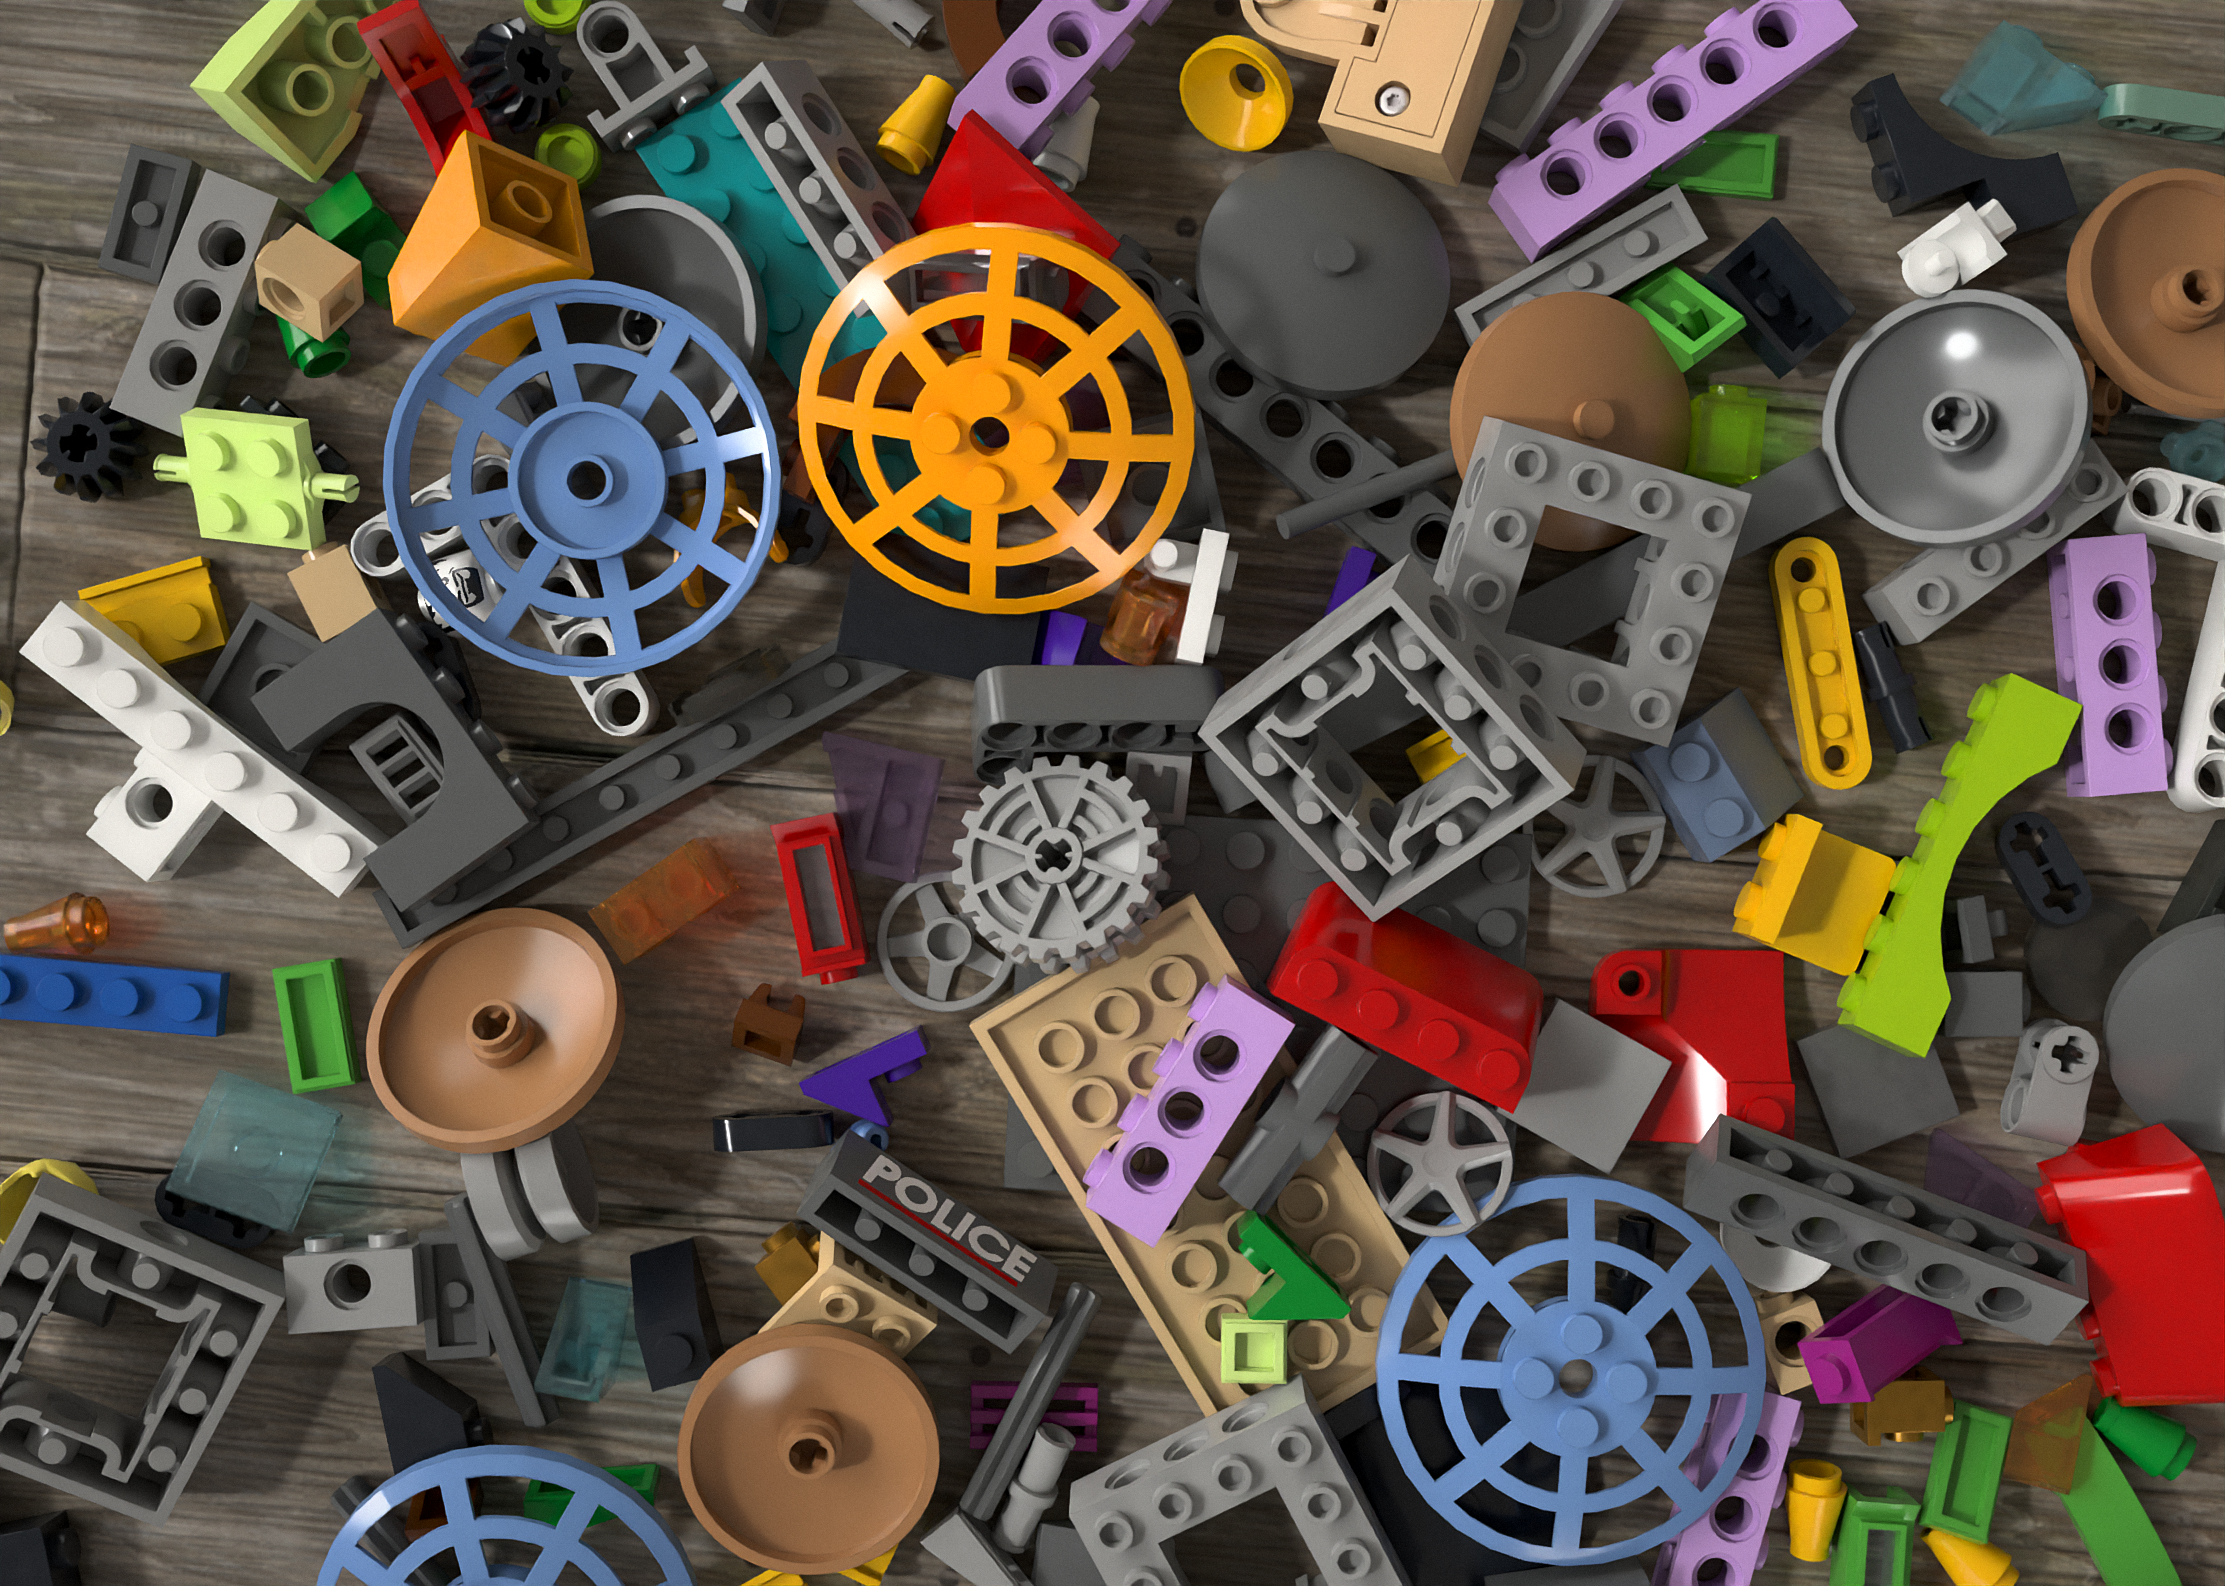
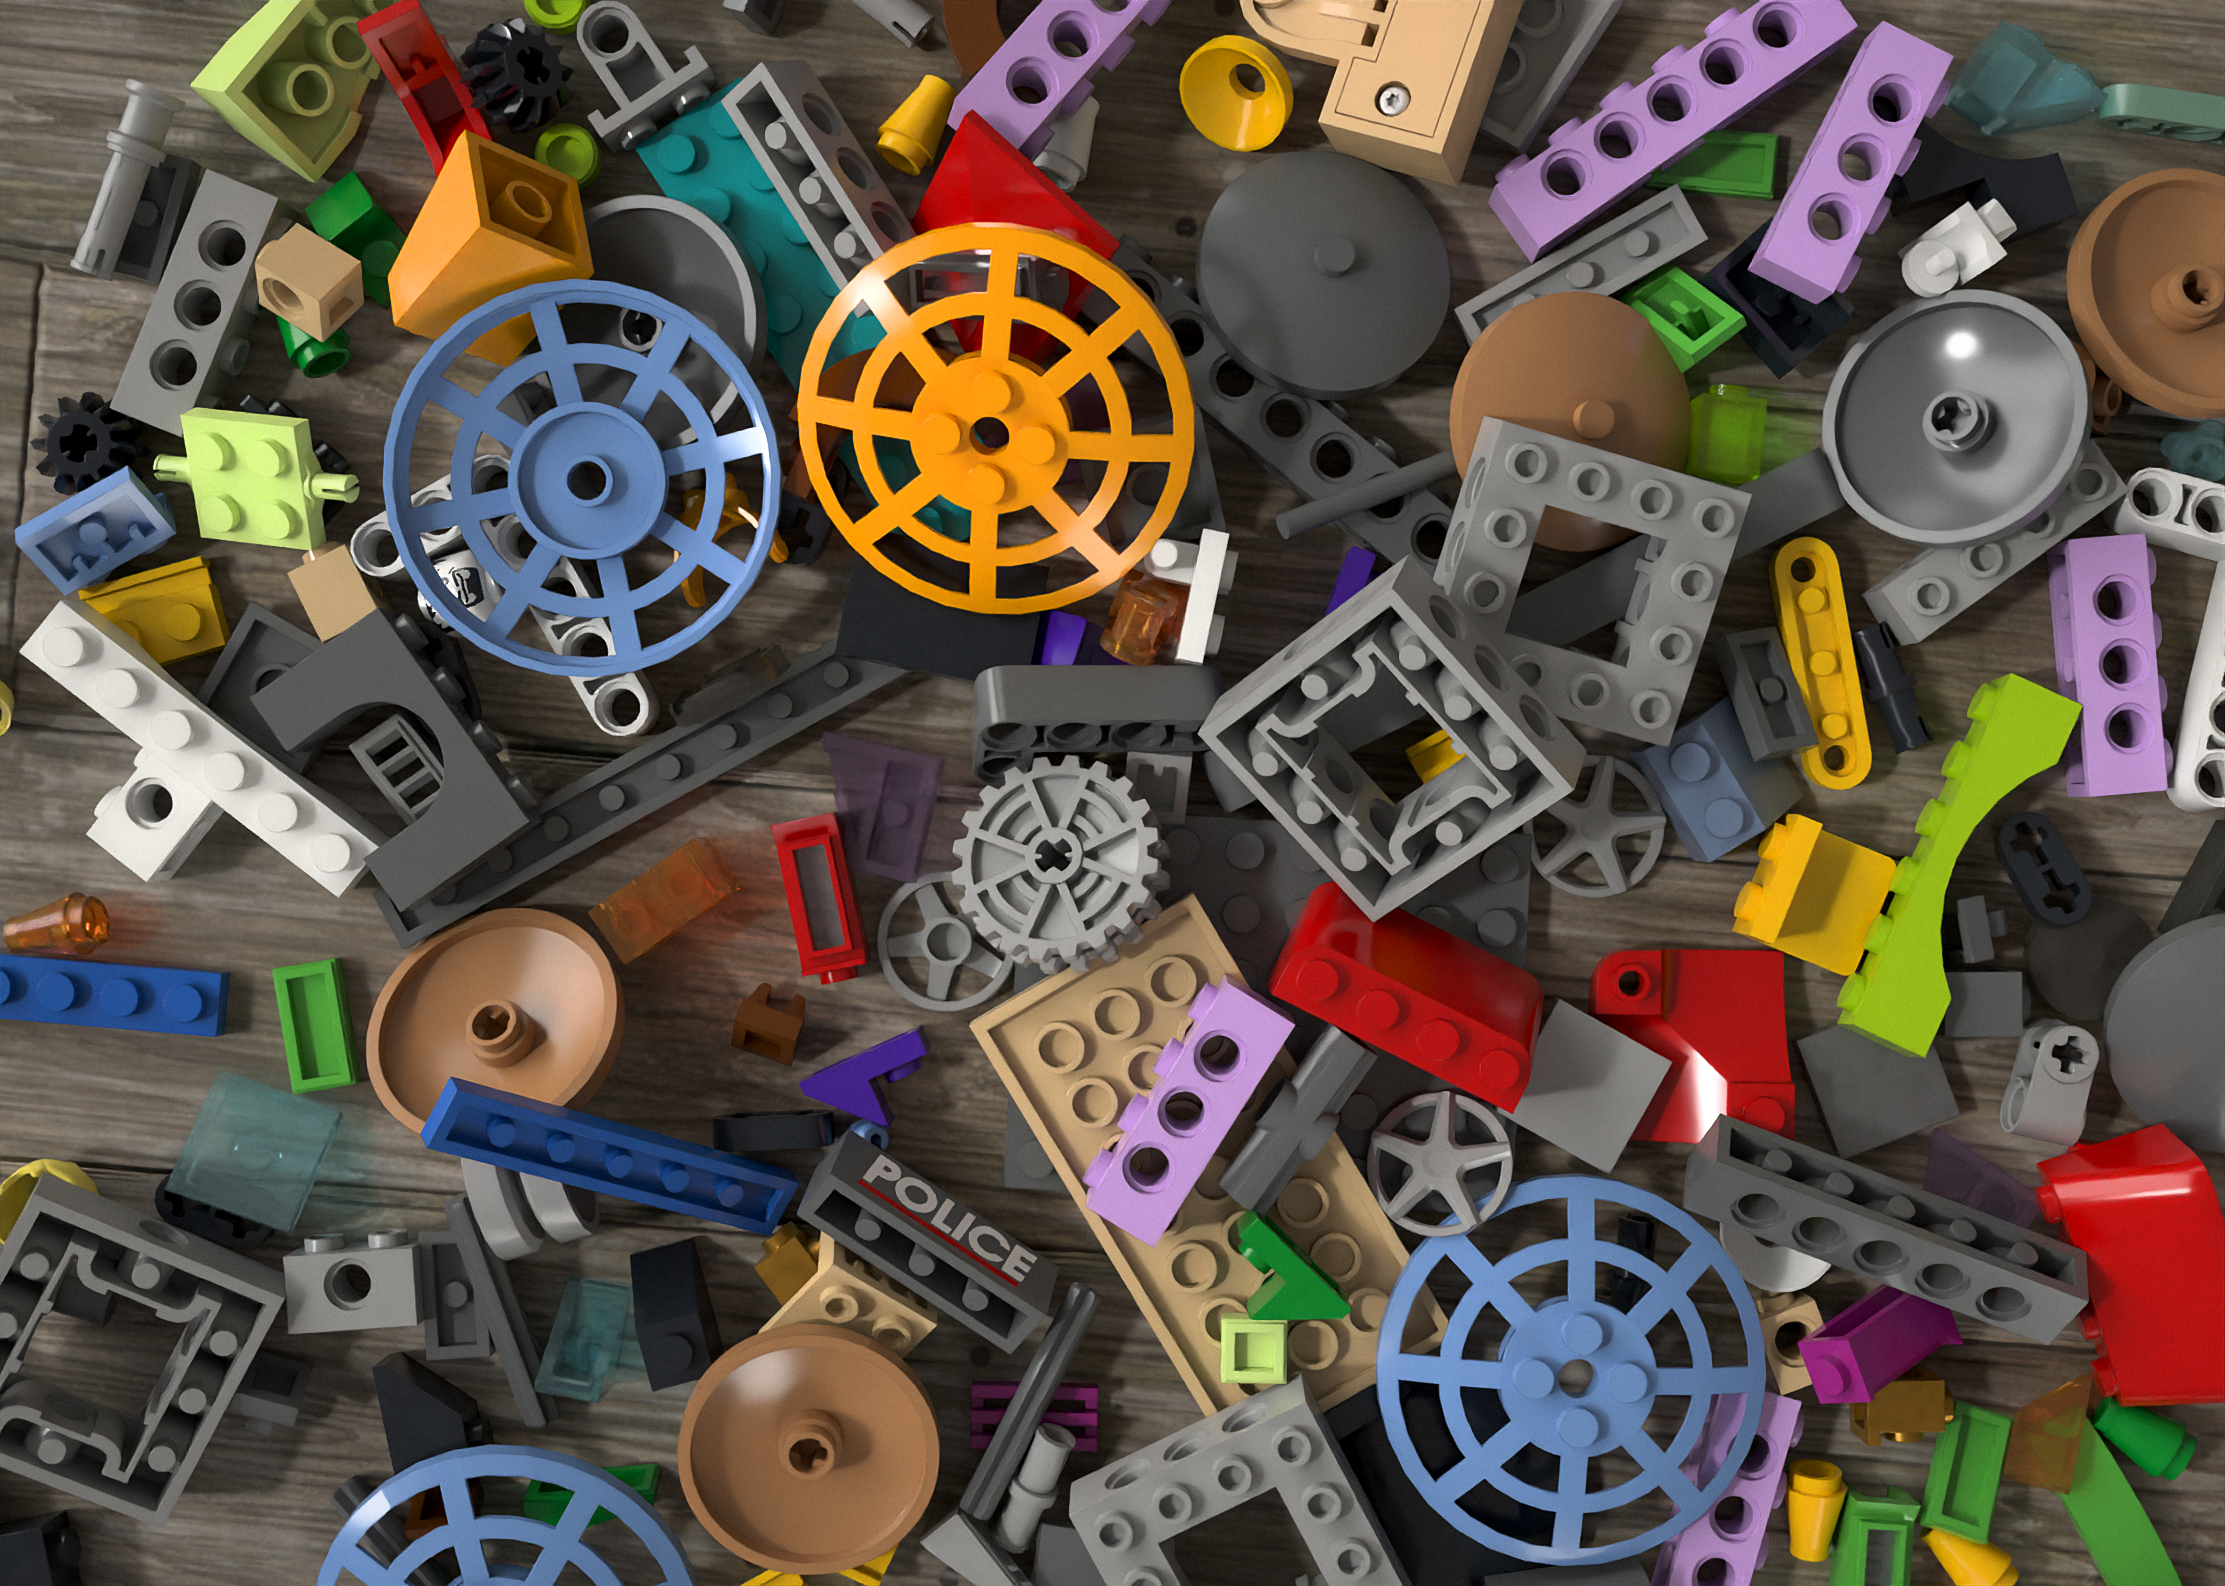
none -> medium blue bracket [14,466,177,596]
none -> light grey pin [70,78,186,281]
none -> dark grey tile [229,1350,314,1437]
none -> blue plate [420,1076,800,1236]
none -> dark grey plate [1711,626,1820,762]
none -> lavender brick [1748,21,1954,305]

